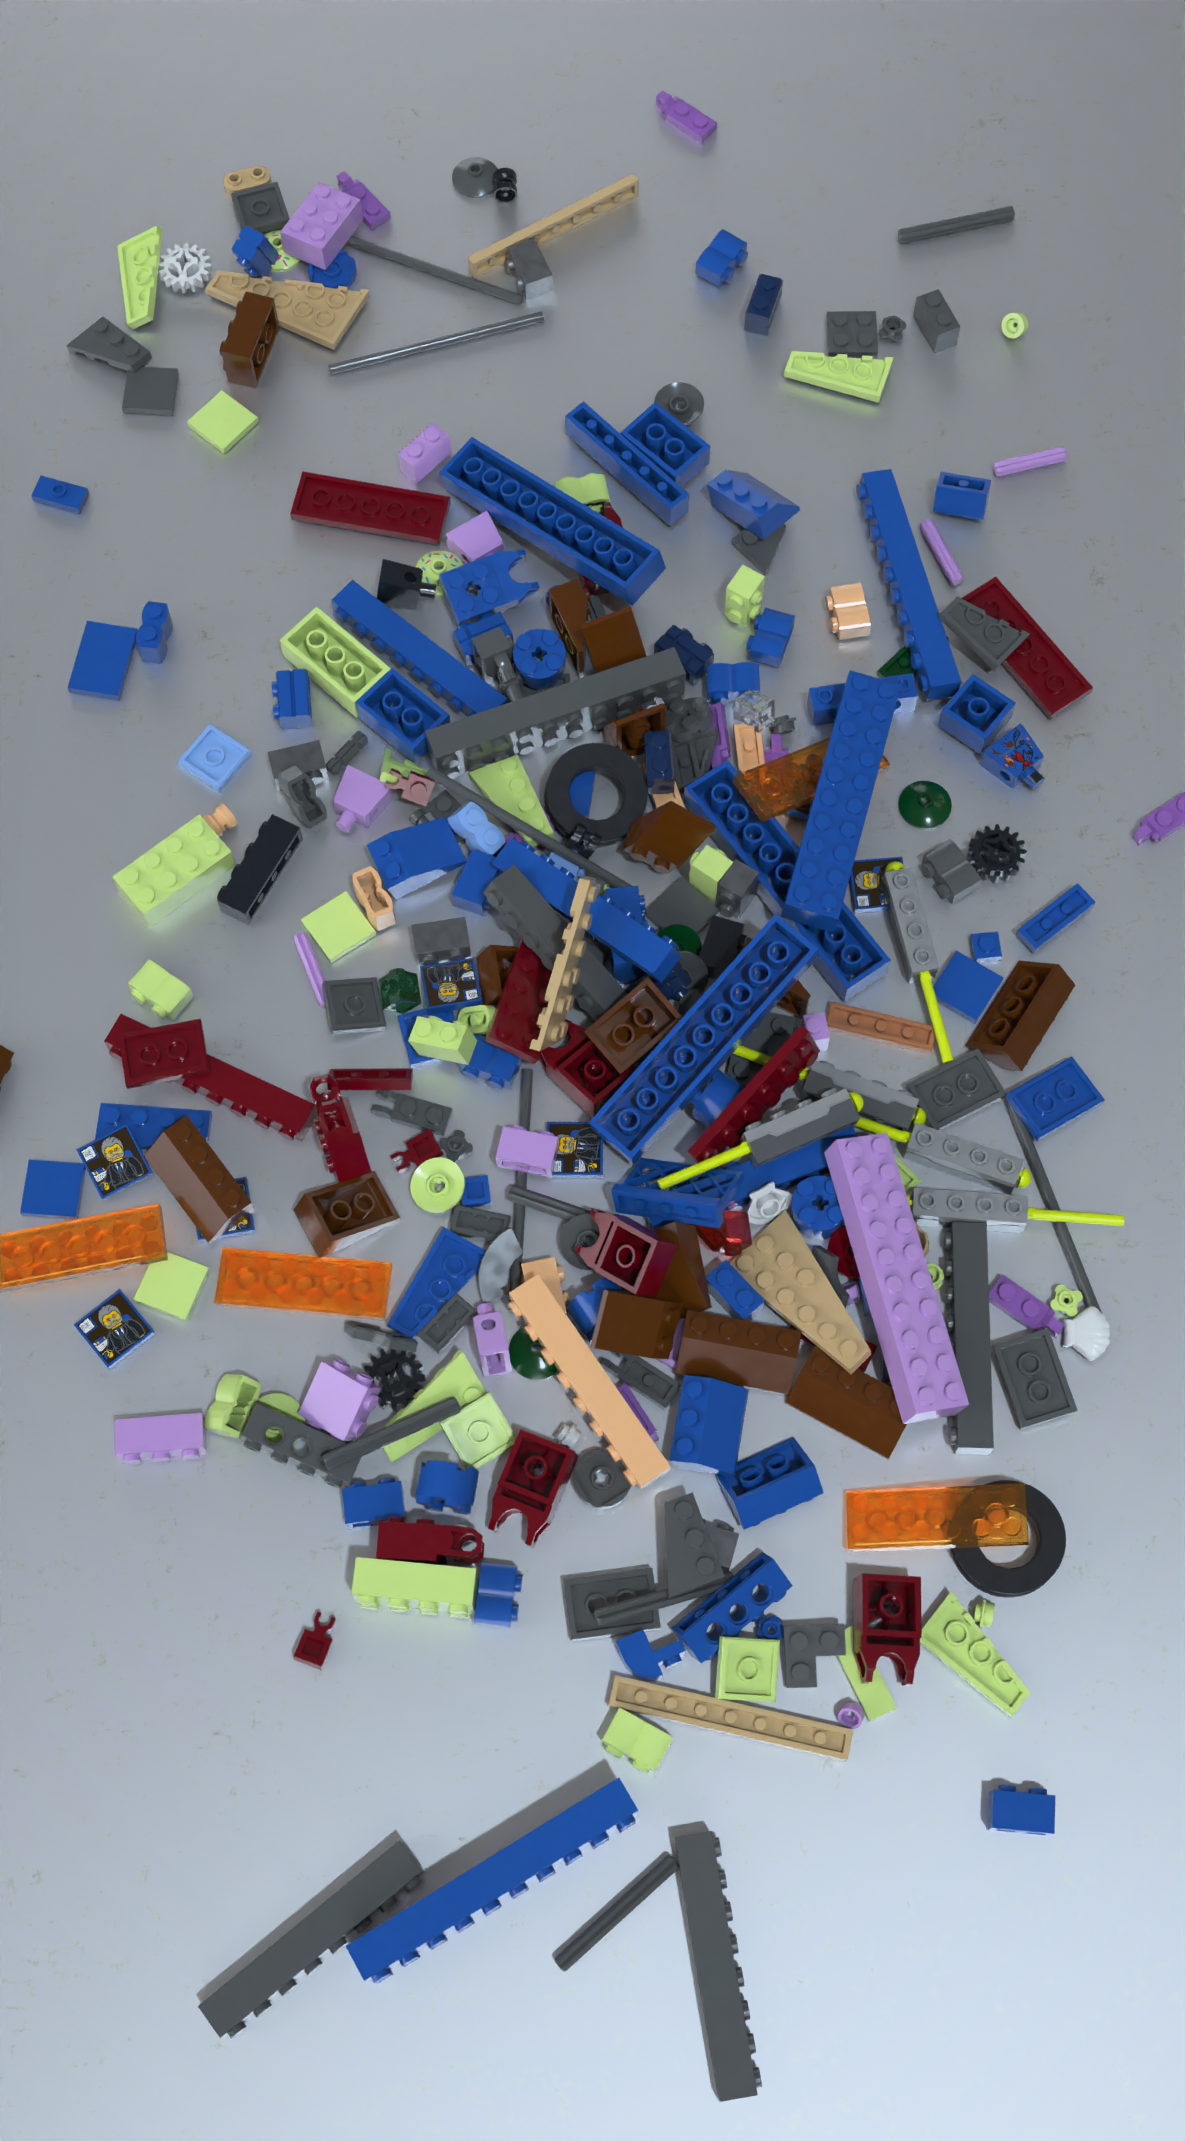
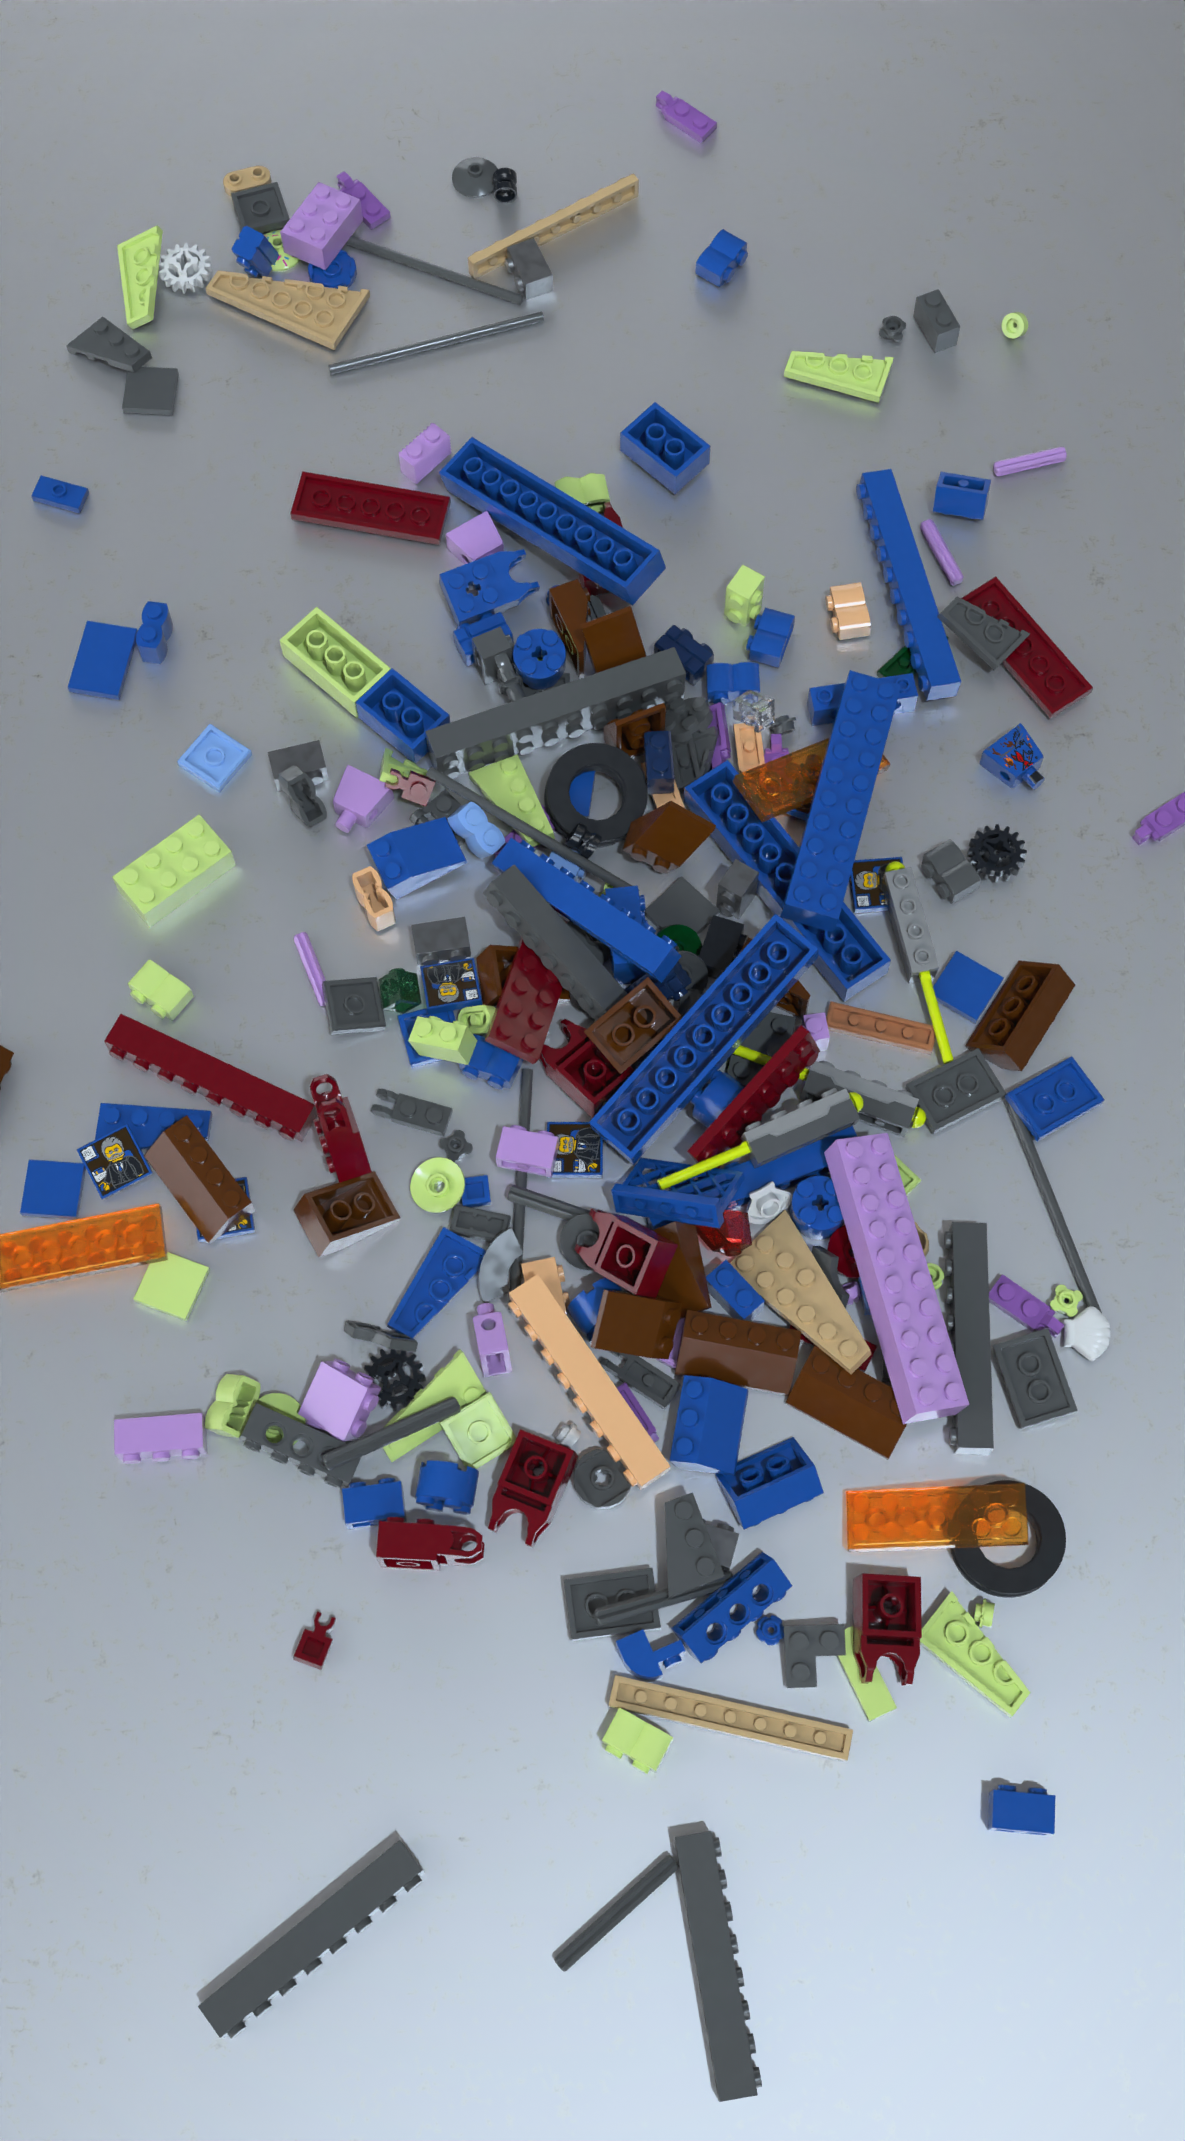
tile [74,1289,156,1370] -> none
dark red tile [118,1018,210,1089] -> none
yellowish green tile [187,390,259,454] -> none
light nougat wheel [202,803,238,838] -> none
clear orange plate [214,1248,393,1321] -> none
black brick [217,814,303,925] -> none
reddish brown brick [220,292,280,389] -> none
blue brick [272,669,312,730] -> none
yellowish green tile [301,891,376,963] -> none
dark grey axle [326,731,368,775] -> none
dark red tile [327,1068,413,1090] -> none
blue brick [331,580,507,717] -> none
blue brick [346,1778,638,1984] -> none
yellowish green brick [351,1557,479,1618] -> none
black torso [377,559,436,610] -> none
dark red plate [390,1129,444,1174] -> none
yellowish green dish [415,551,463,596] -> none
dark grey plate [417,1293,478,1355] -> none
blue brick [452,849,501,916] -> none
blue brick [474,1562,523,1629] -> none
dark green dish [509,1327,559,1380] -> none
tan wing [529,876,599,1051] -> none
blue brick [565,401,689,526] -> none
dark grey dish [654,382,704,425] -> none
yellowish green brick [688,845,733,905] -> none
blue slope [707,469,800,540] -> none
yellowish green tile [715,1636,780,1702] -> none
dark grey wing [731,524,786,575] -> none
dark blue brick [744,274,783,336] -> none
dark grey plate [826,311,878,358] -> none
lavender hinge [838,1701,864,1729] -> none
light grey piece [853,1116,1032,1195] -> none
dark grey axle [898,206,1015,244] -> none
dark green dish [898,781,952,830] -> none
light grey piece [906,1188,1124,1233] -> none
blue brick [938,674,1016,755] -> none
blue plate [970,932,1002,963] -> none
blue plate [1016,883,1096,953] -> none

